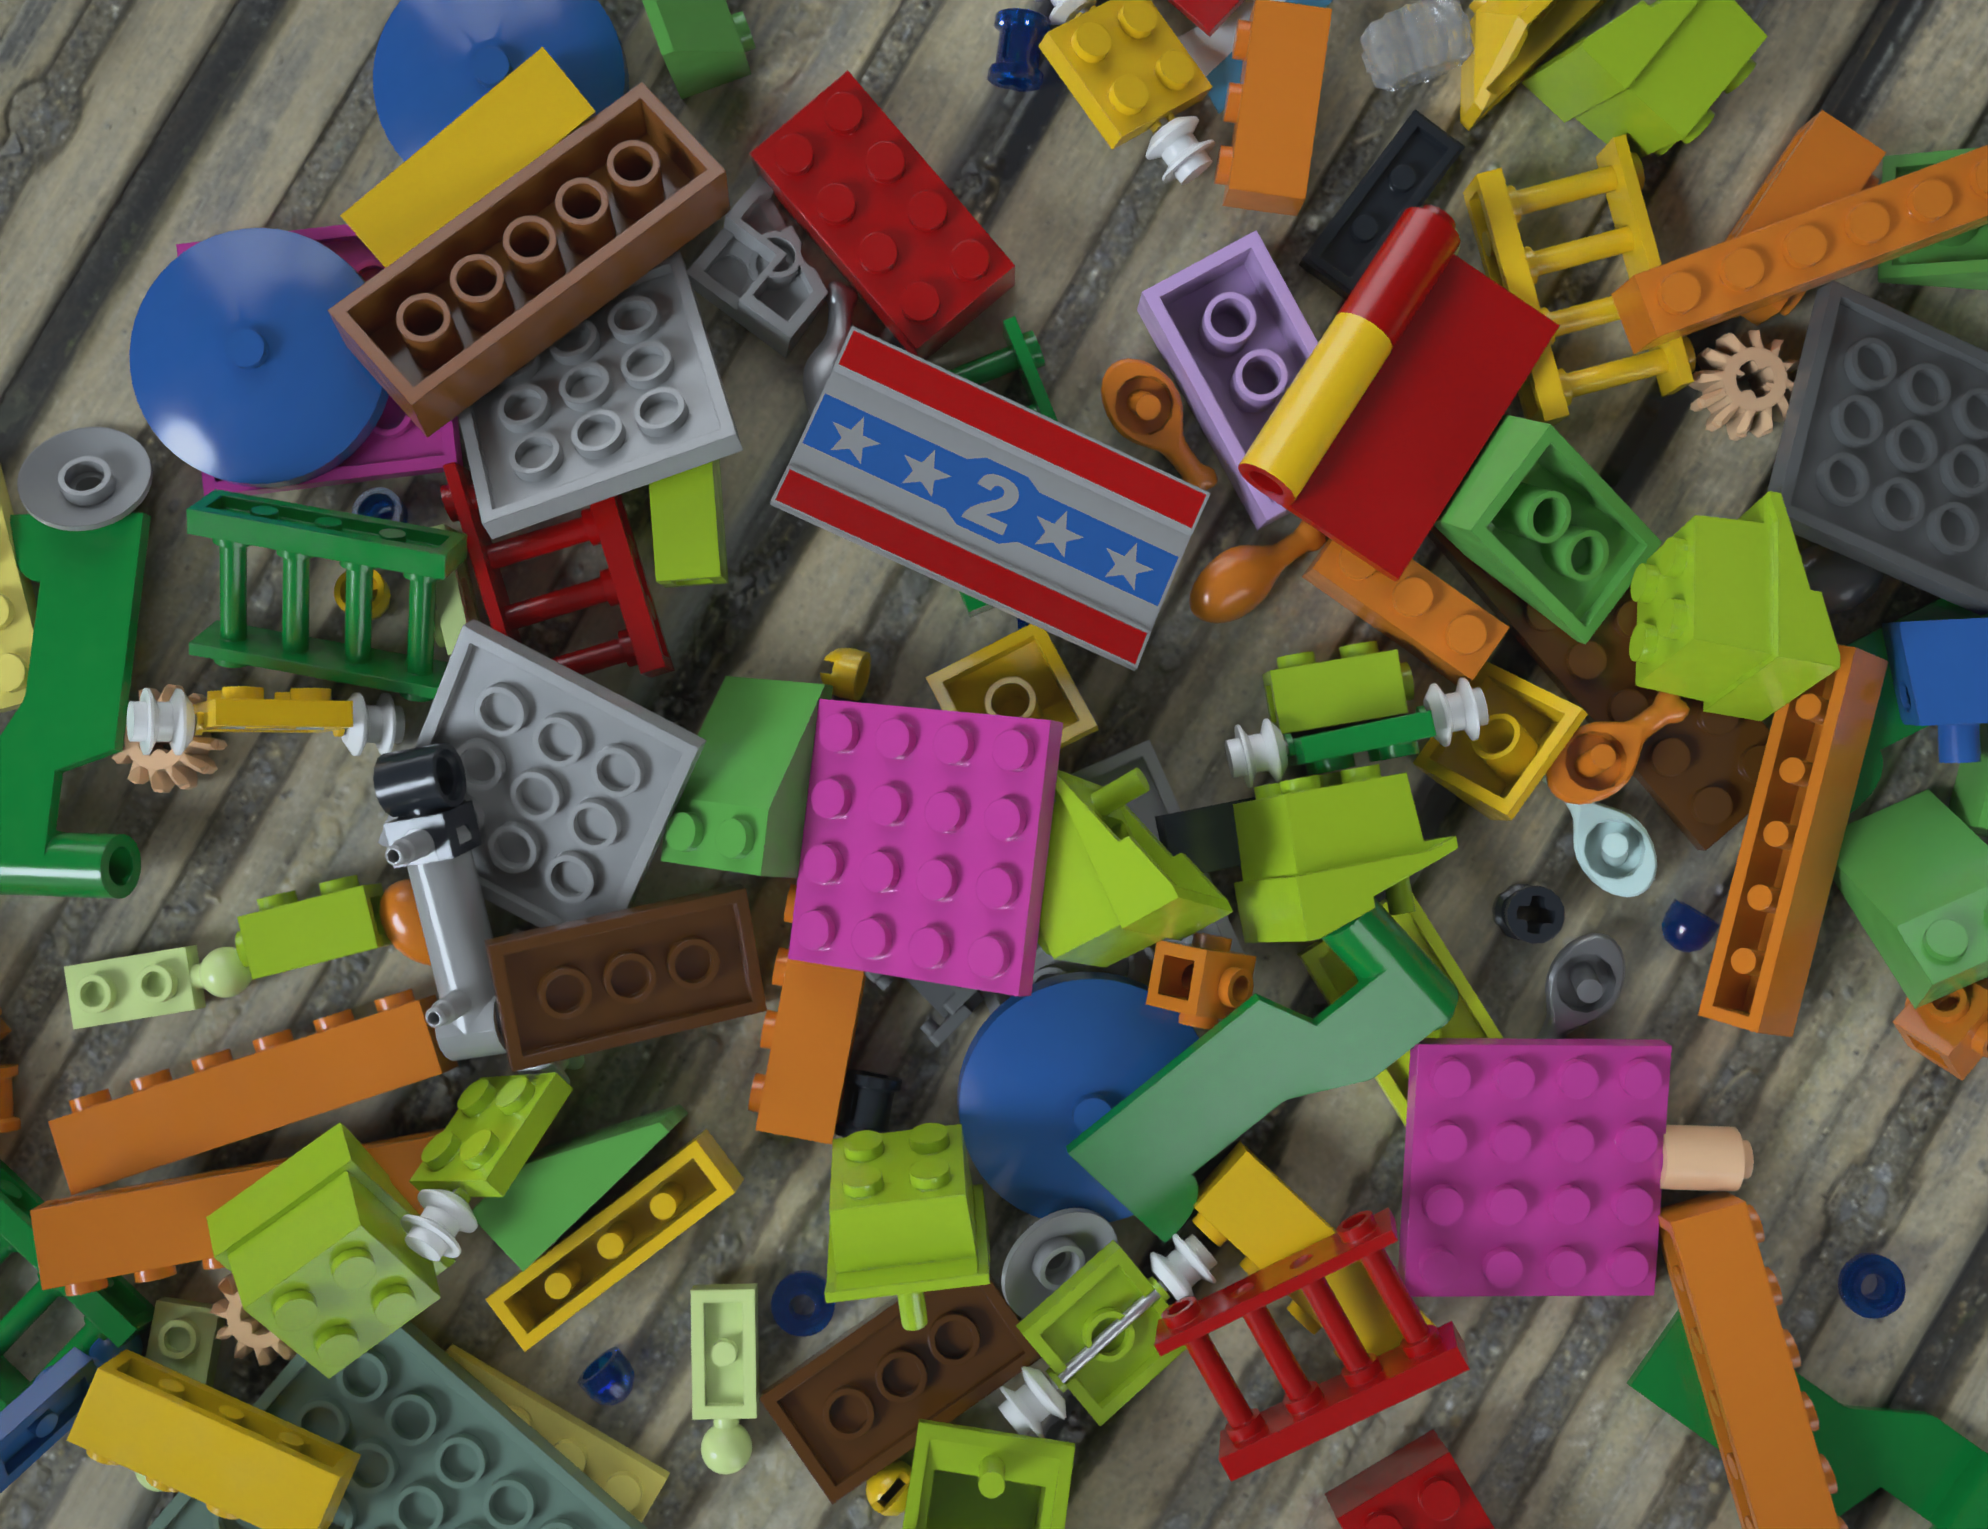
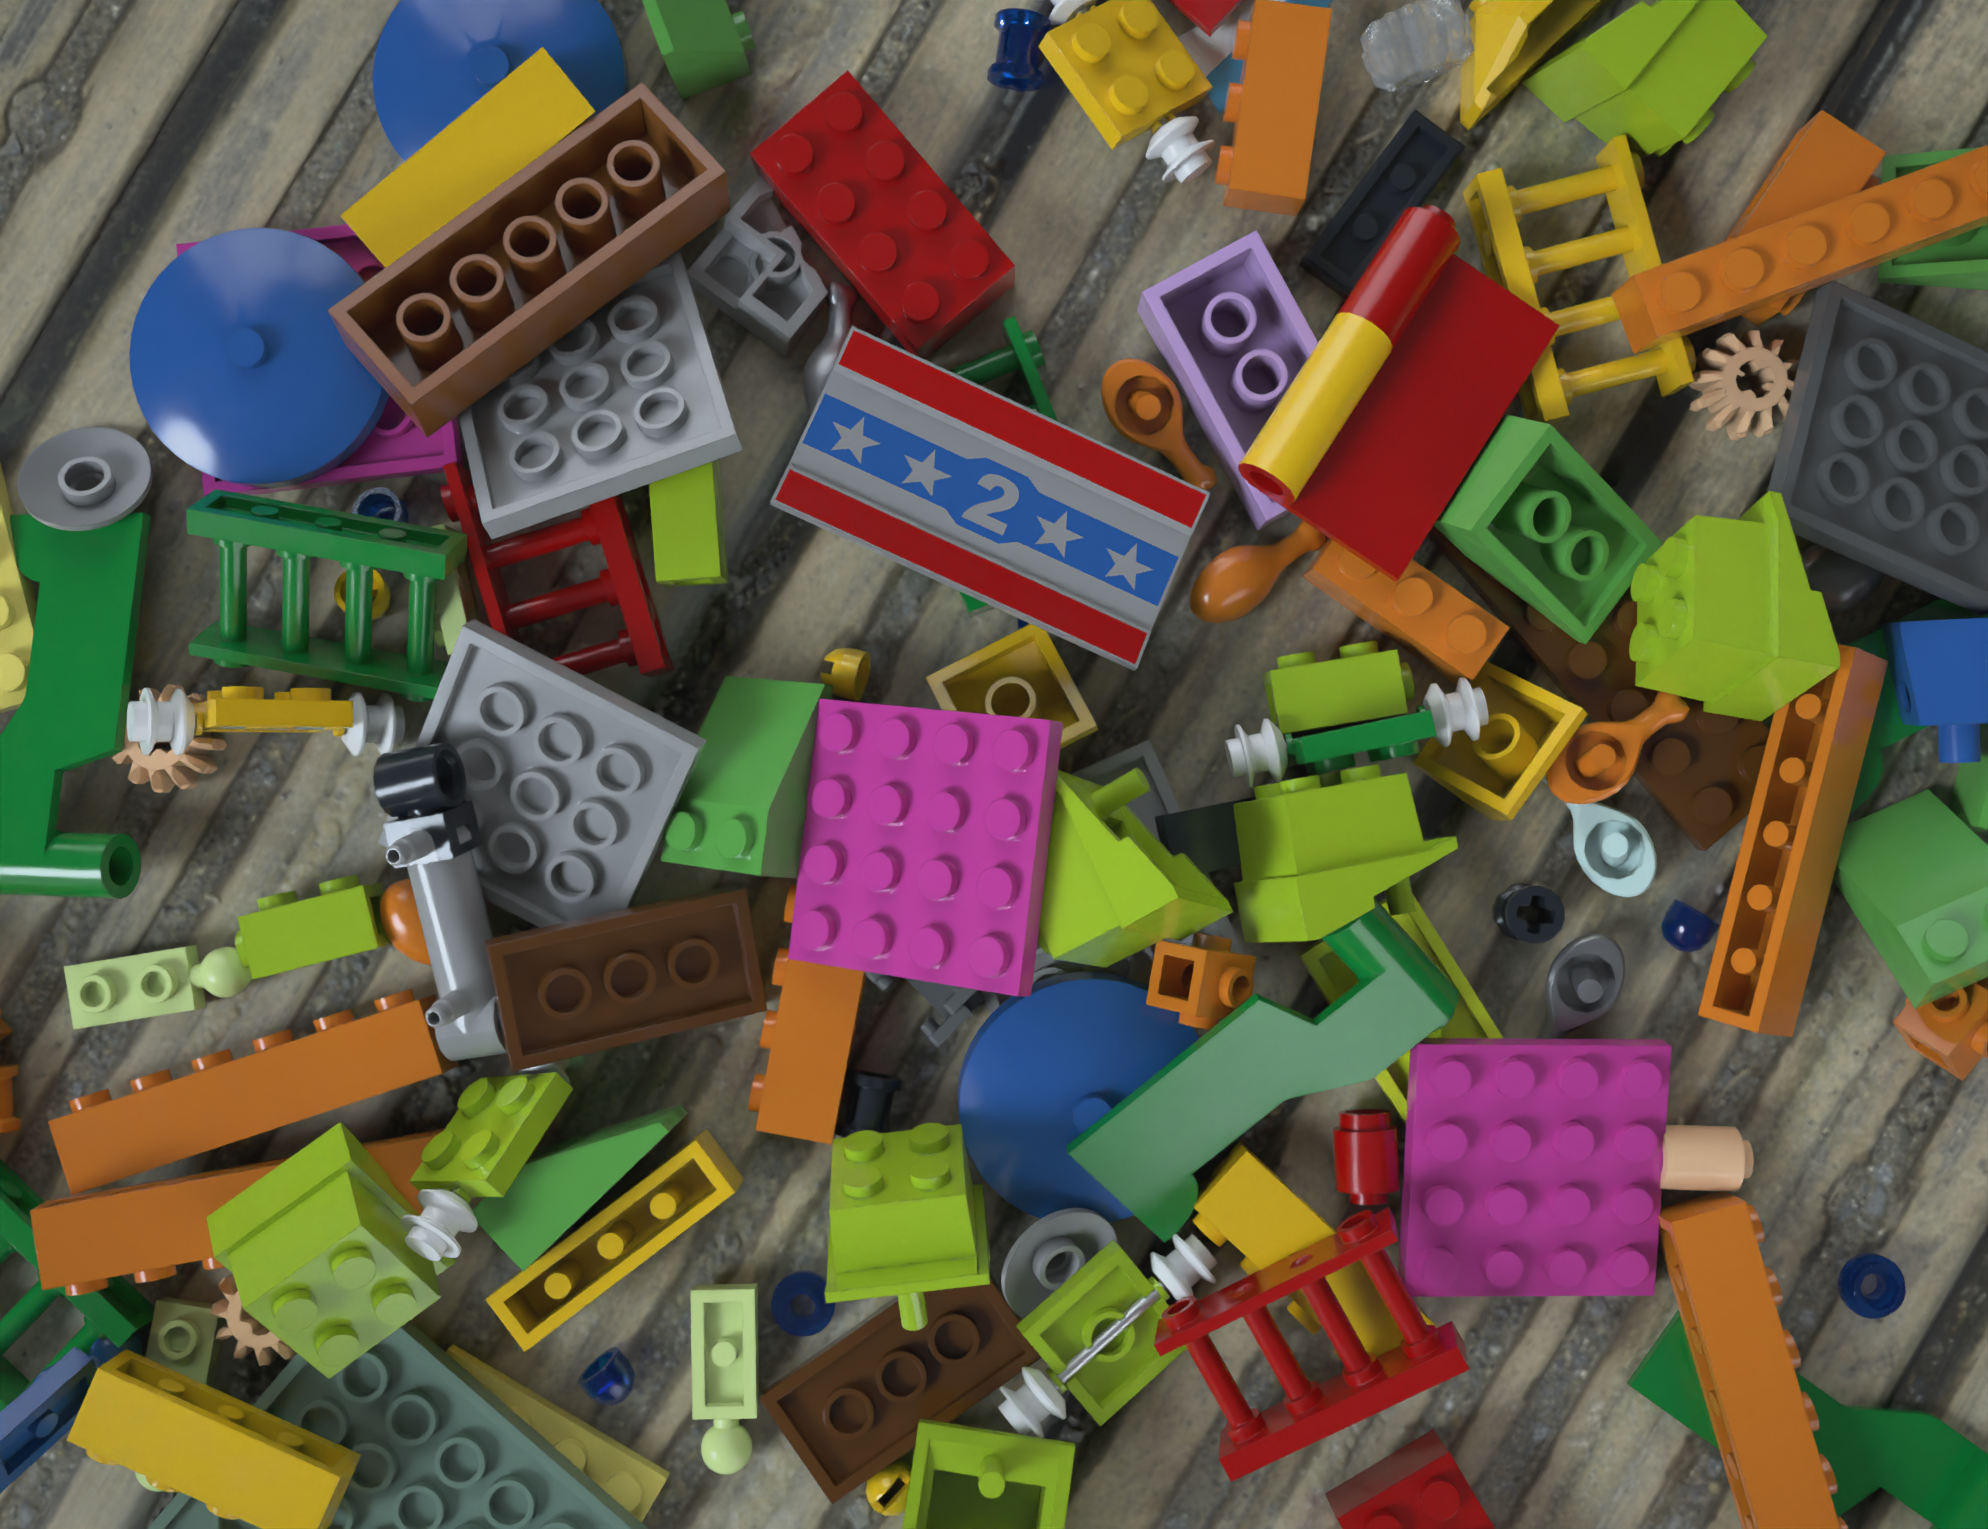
none -> red brick [1333,1109,1401,1205]

